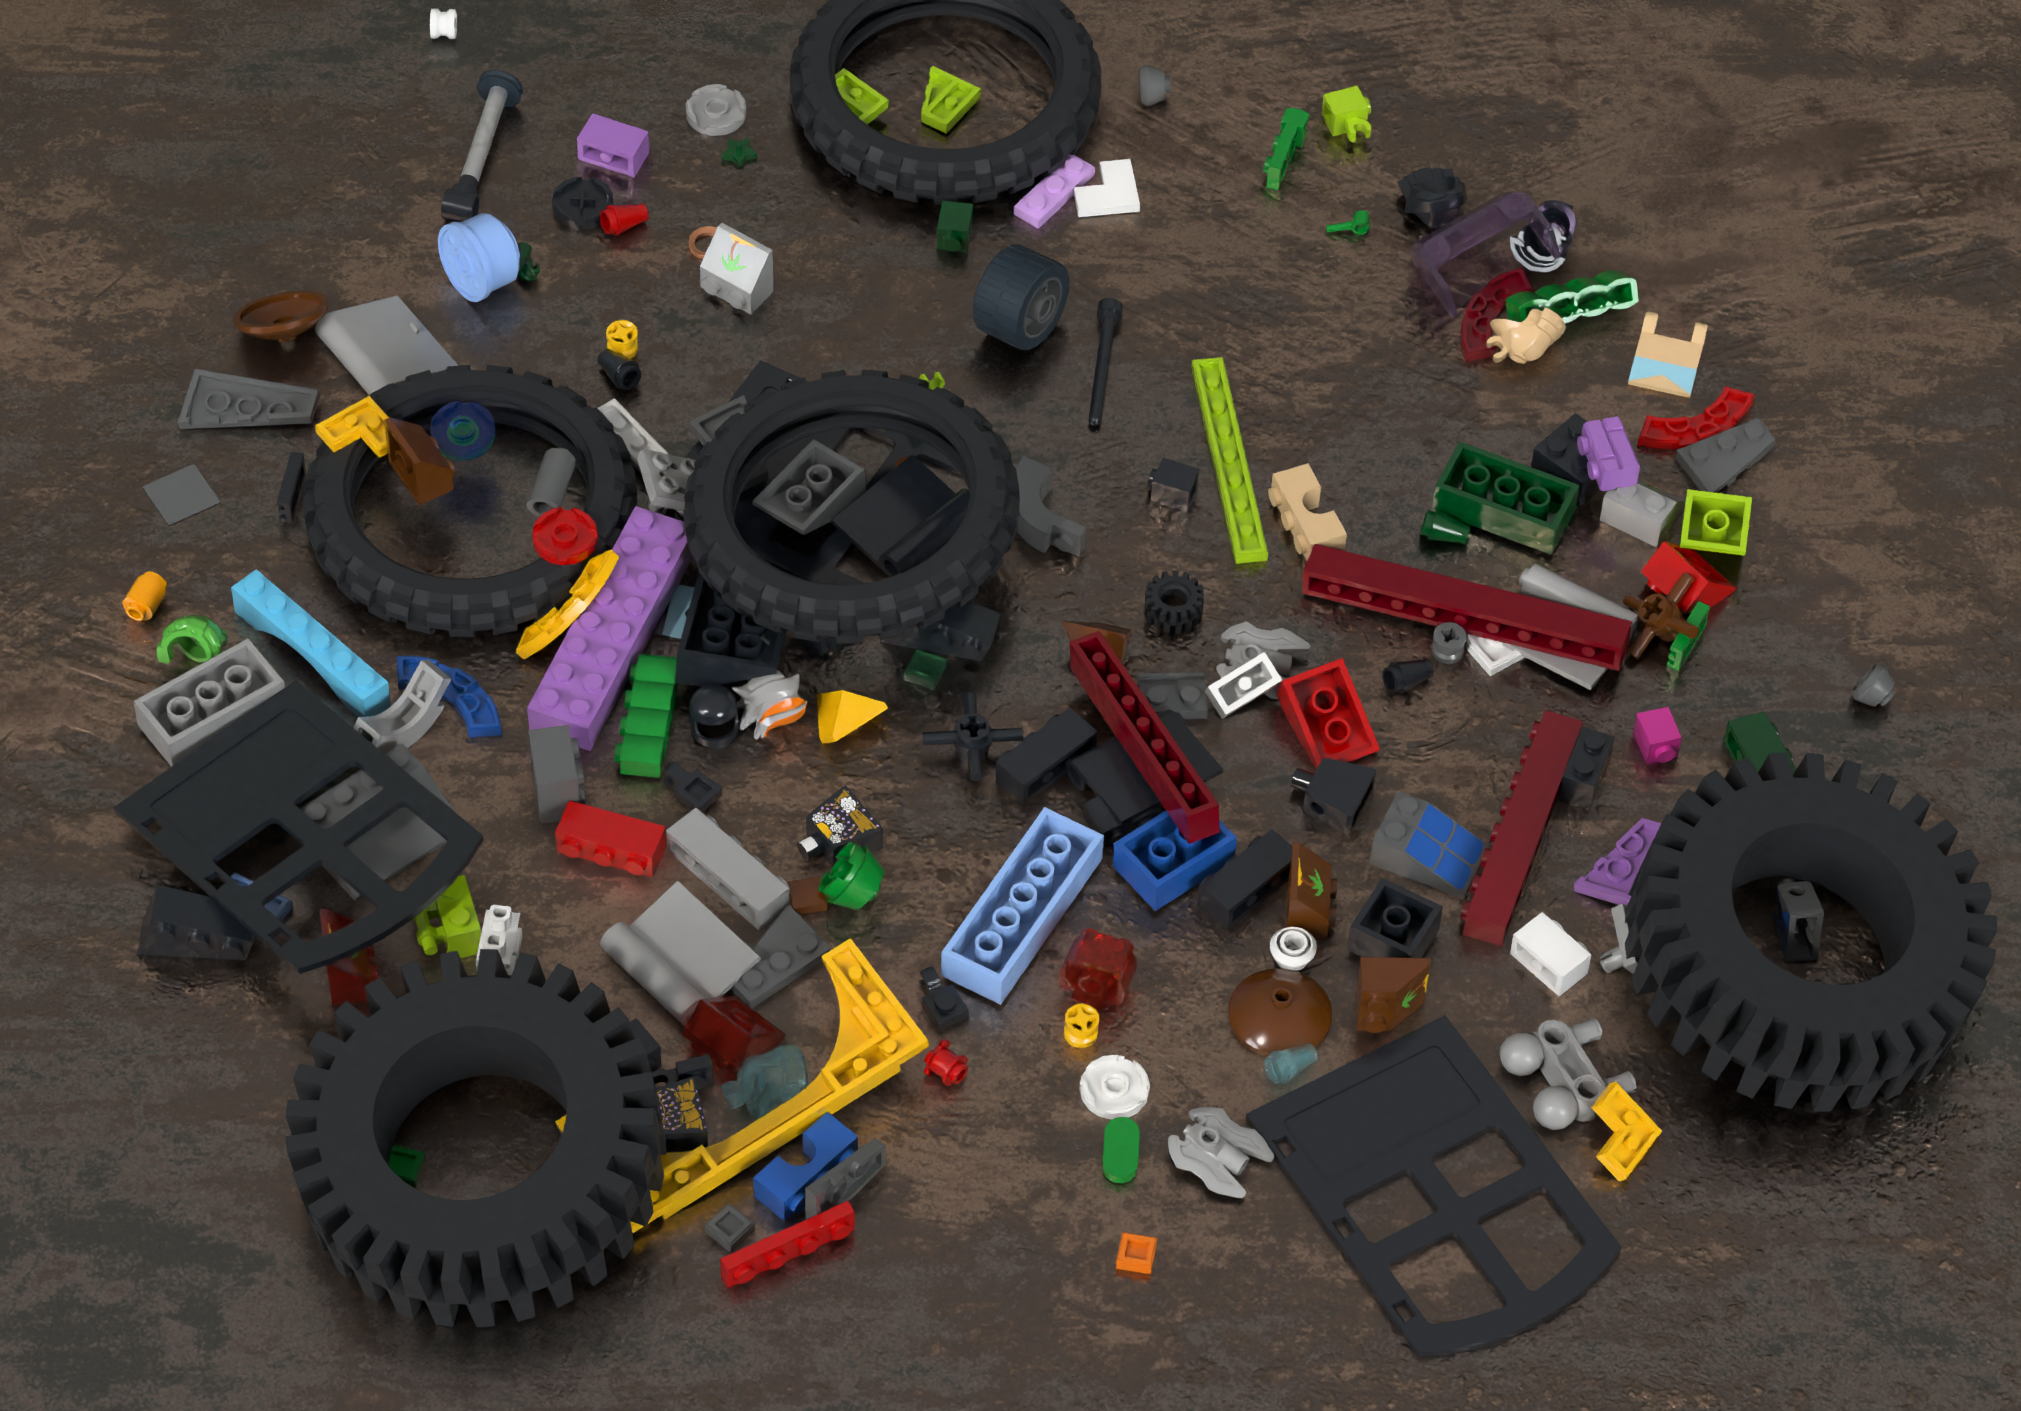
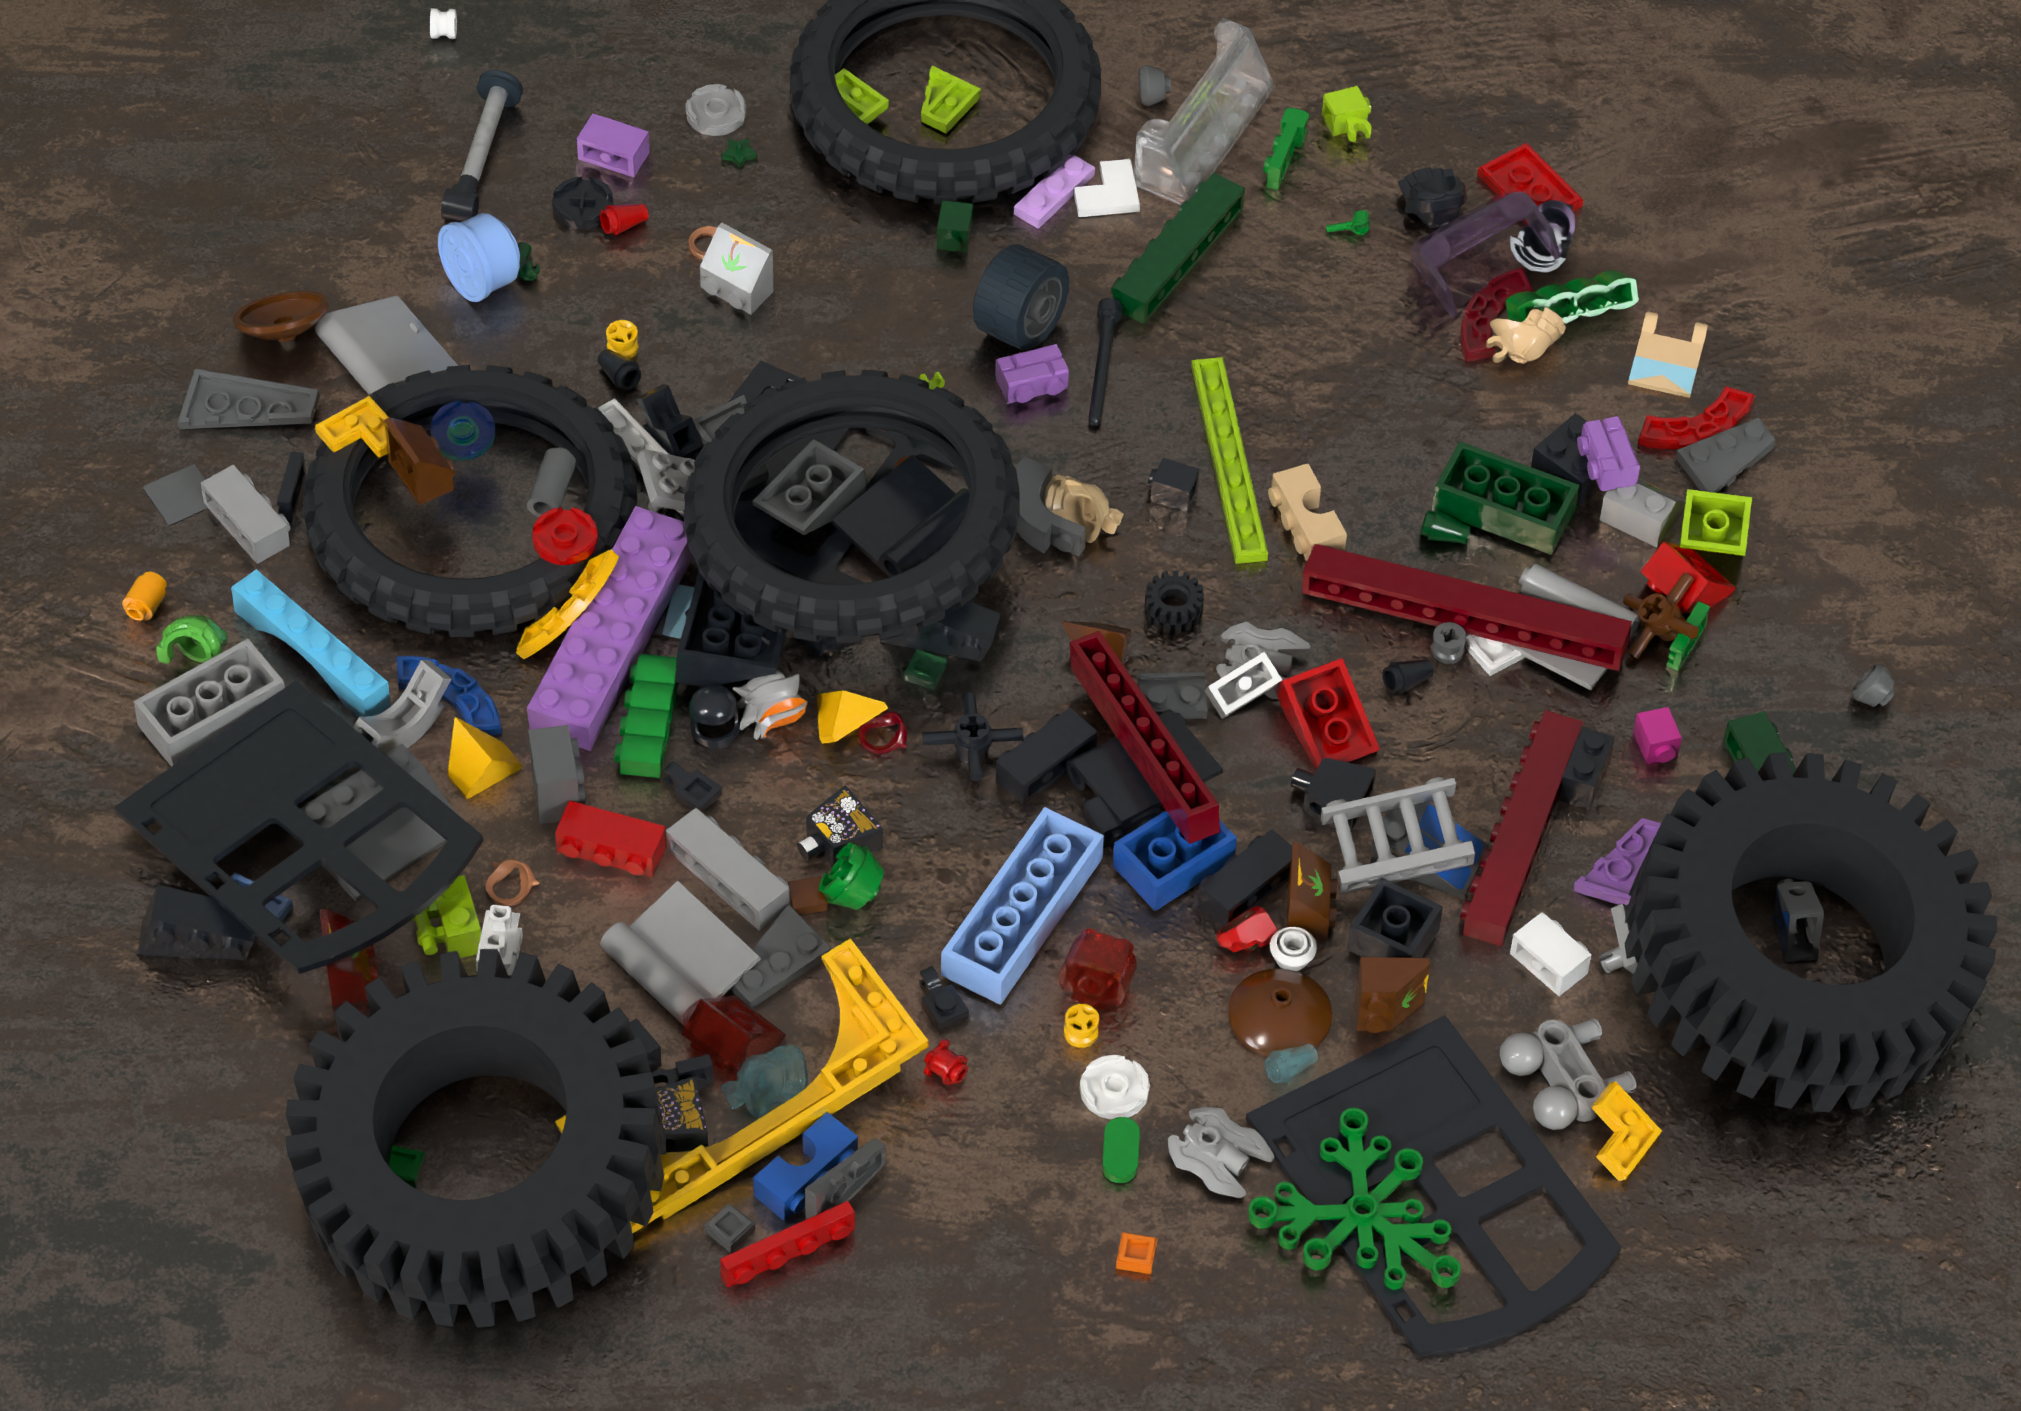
none -> light grey brick [201,464,291,564]
none -> yellow slope [447,717,522,800]
none -> nougat piece [485,858,539,906]
none -> black brick [637,384,703,457]
none -> dark red piece [858,709,907,754]
none -> medium lavender brick [995,344,1069,404]
none -> tan helmet [1043,475,1124,543]
none -> dark green brick [1111,172,1245,324]
none -> clear windscreen [1134,18,1274,205]
none -> rock [1216,906,1278,953]
none -> green plant [1248,1108,1461,1290]
none -> light grey fence [1321,777,1475,894]
none -> red tile [1477,143,1584,225]

